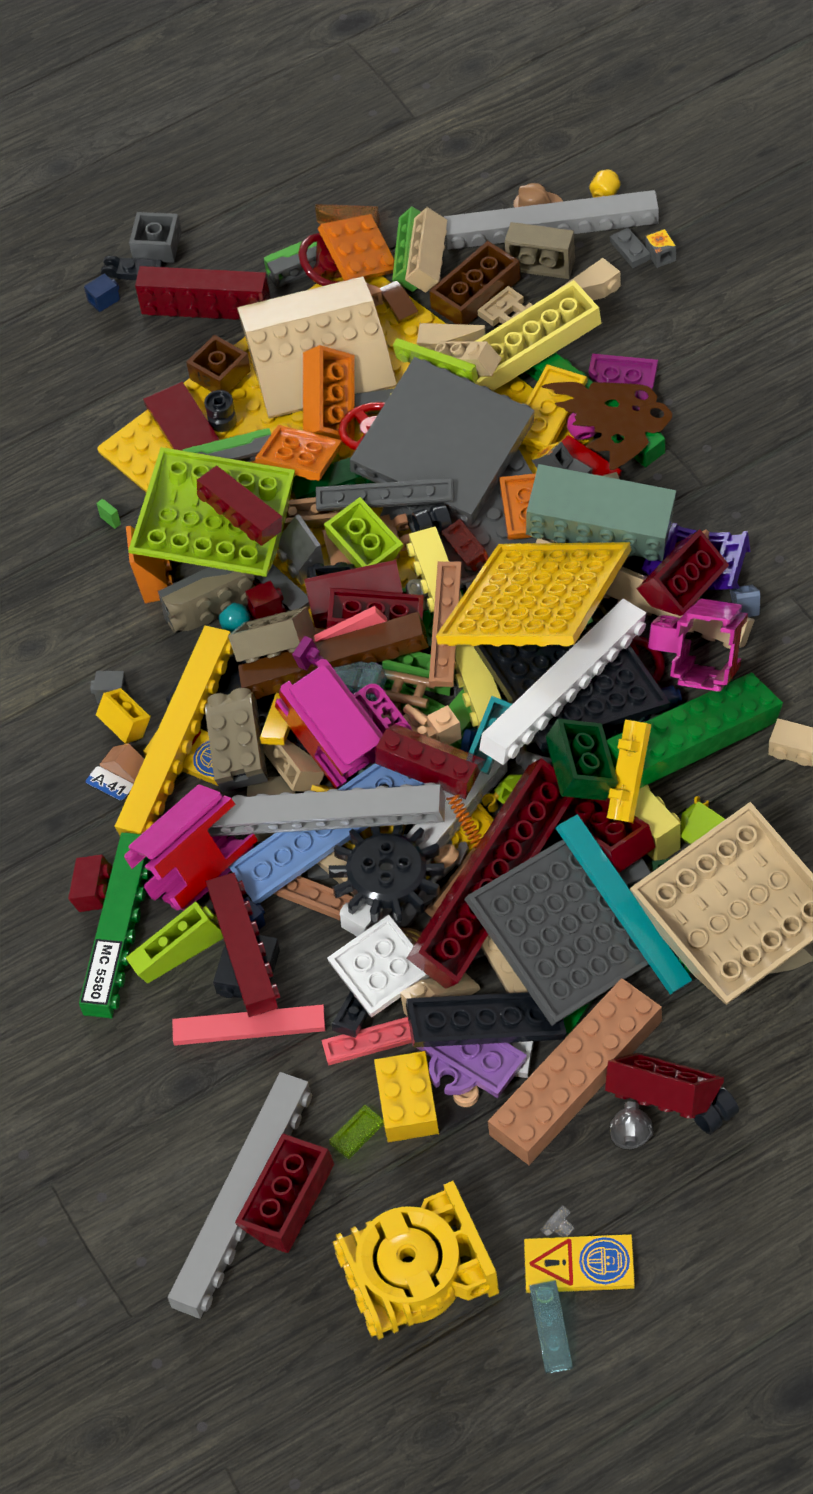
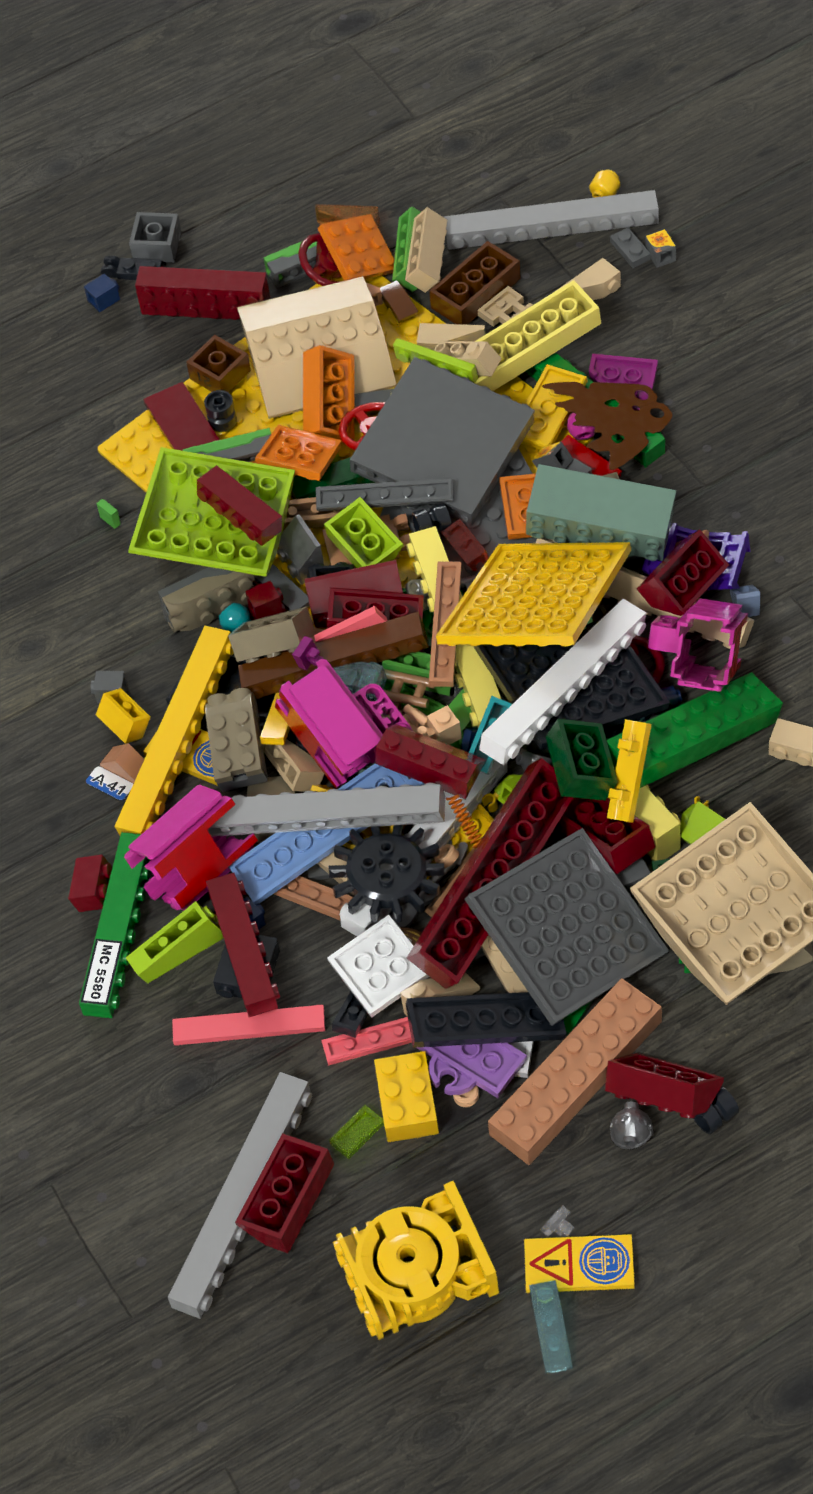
orange slope [126,526,174,603] -> none
dark tan brick [505,222,575,279] -> none
medium nougat piece [514,183,563,208] -> none
teal tile [555,814,692,995] -> none

